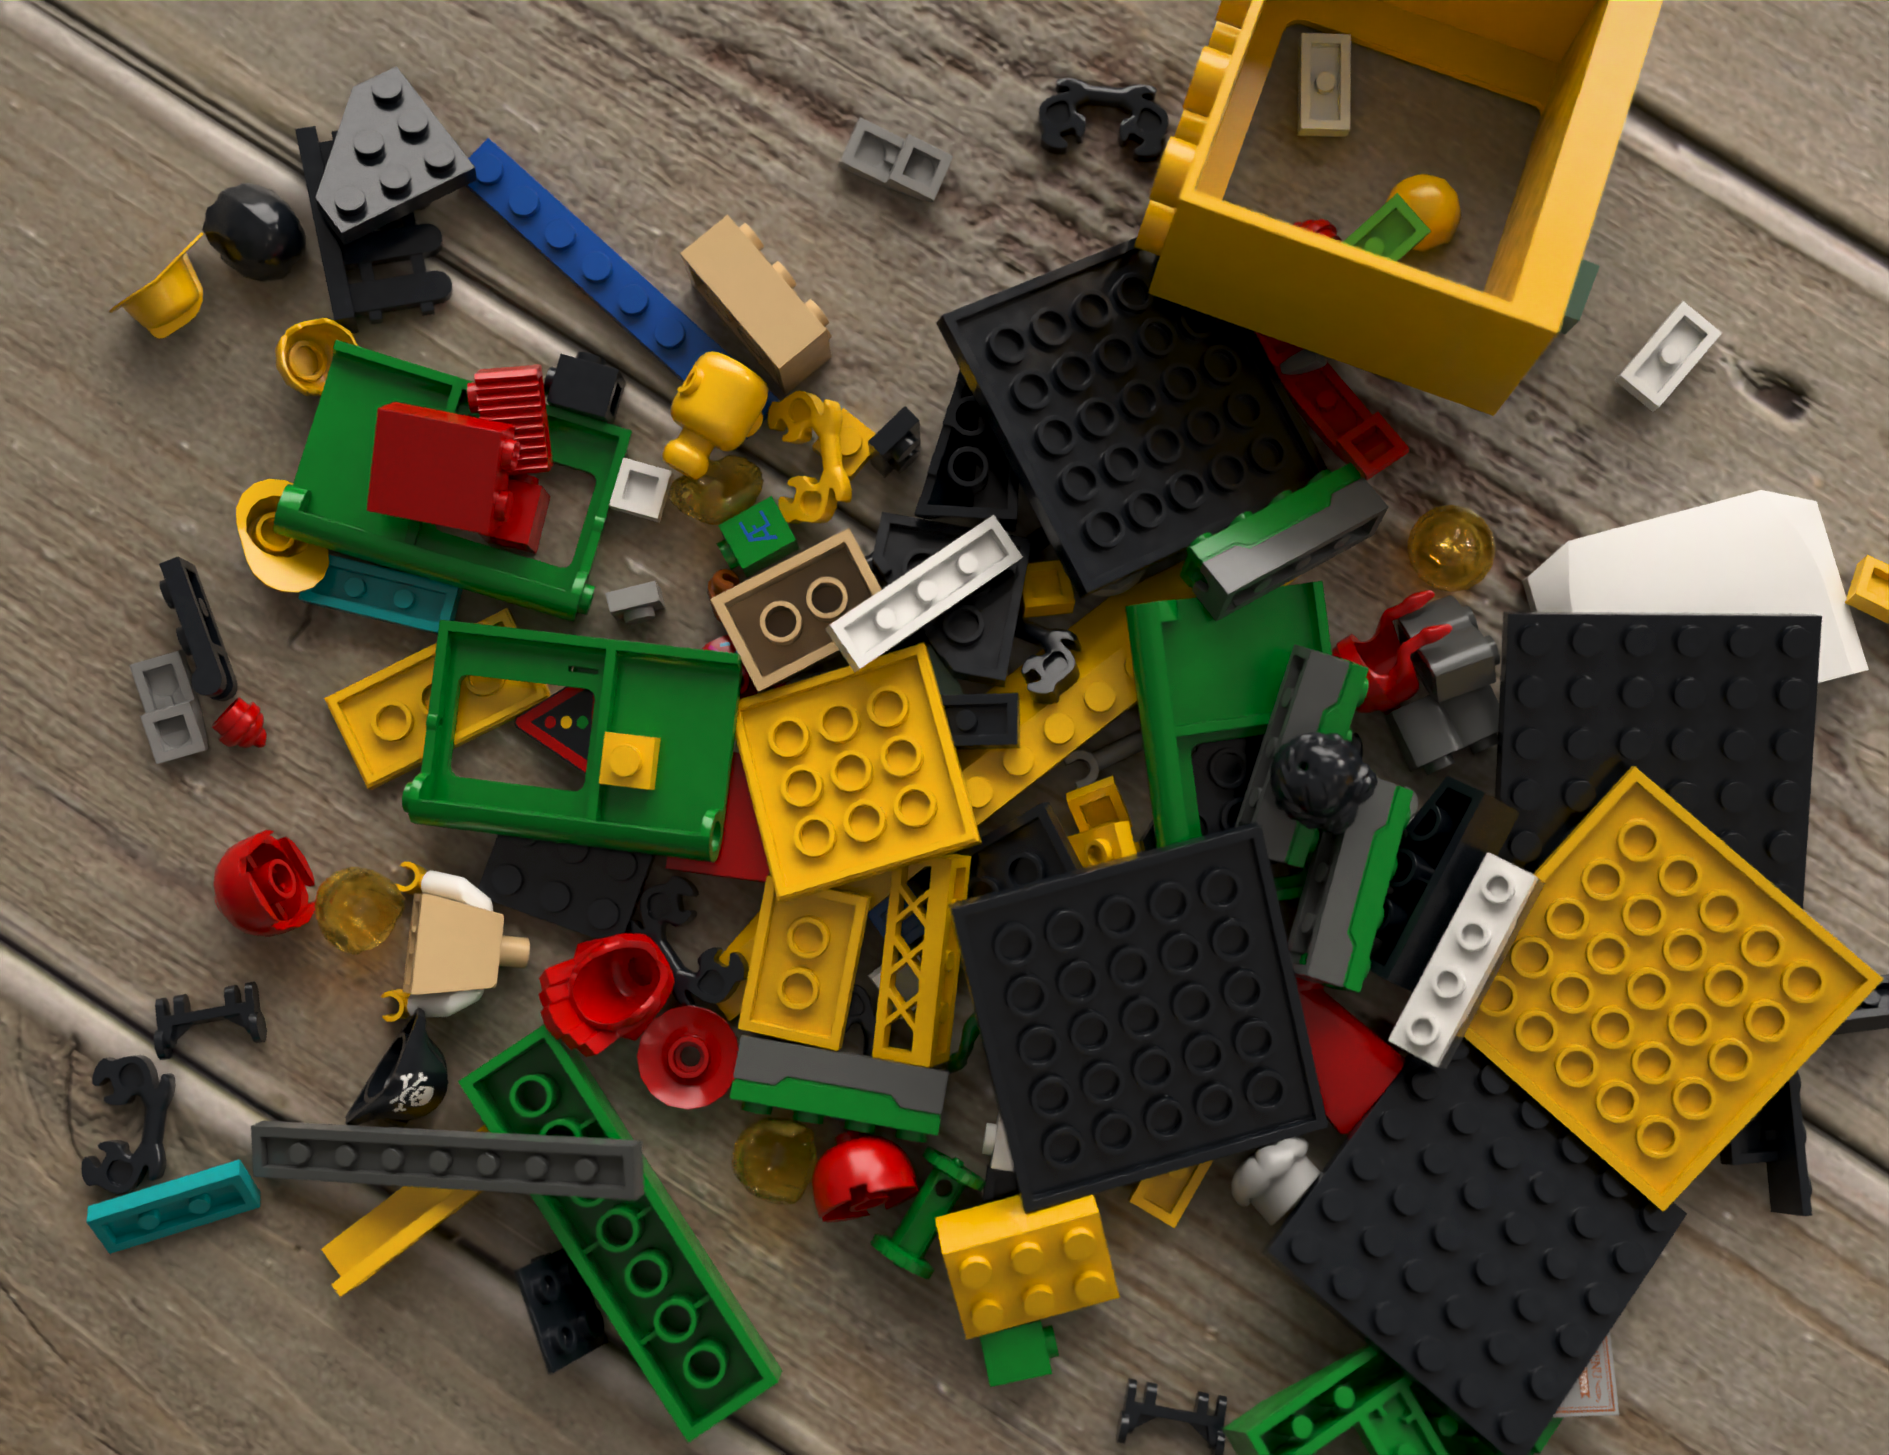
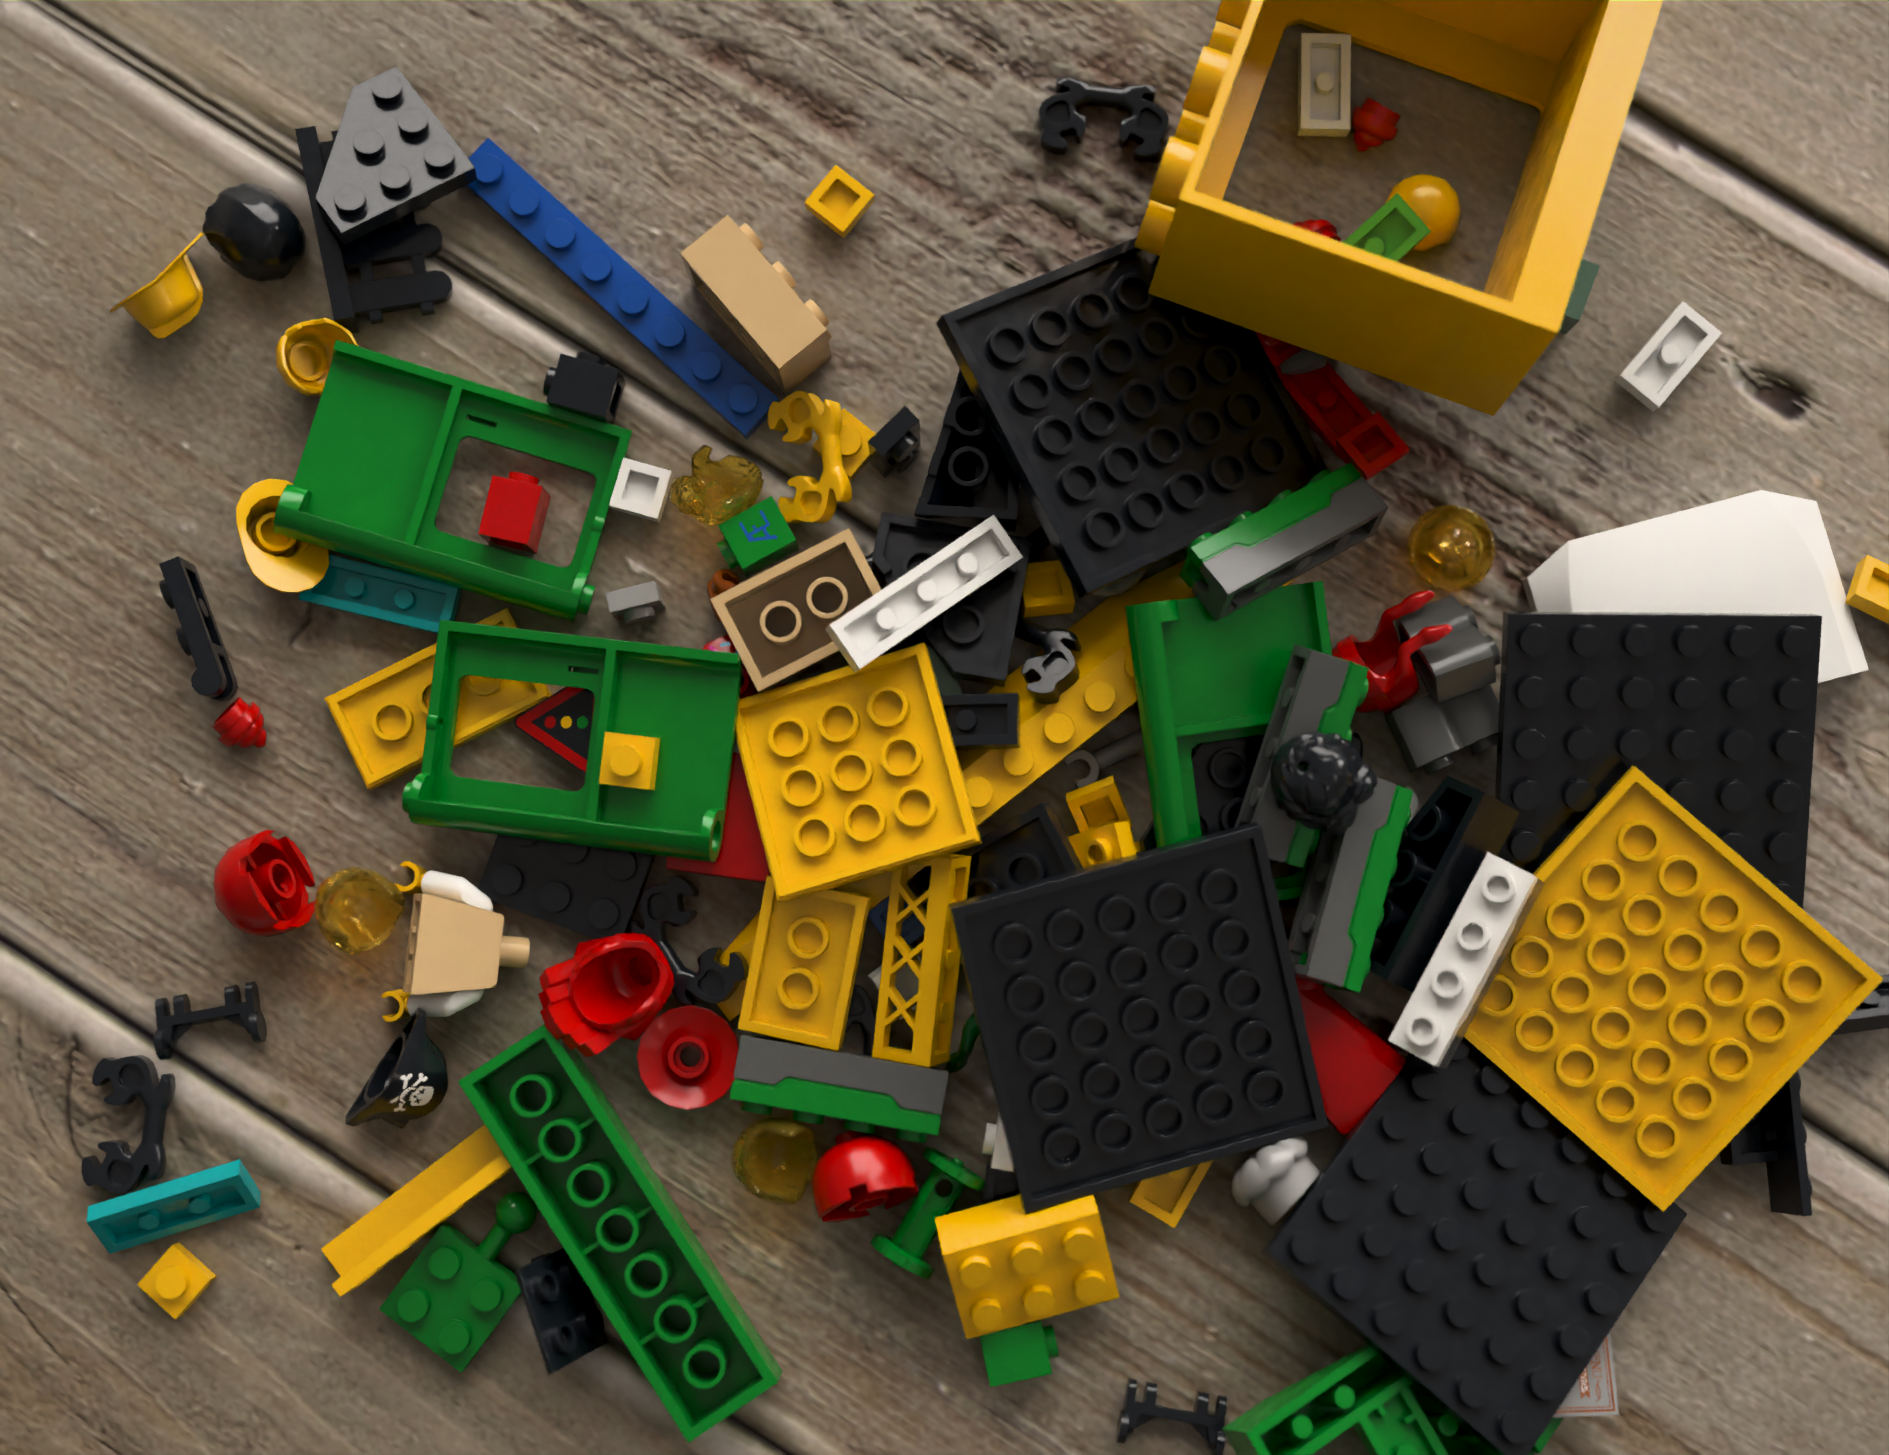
light grey slope [129,649,208,765] -> none
dark grey plate [251,1121,644,1200] -> none
red brick [366,402,520,535] -> none
red brick [467,365,553,475] -> none
yellow piece [662,351,769,481] -> none
light grey slope [838,117,953,203] -> none
none -> yellow plate [137,1242,217,1319]
none -> green plate [379,1192,537,1373]
none -> yellow plate [804,165,875,238]
none -> red plate [1351,97,1401,152]

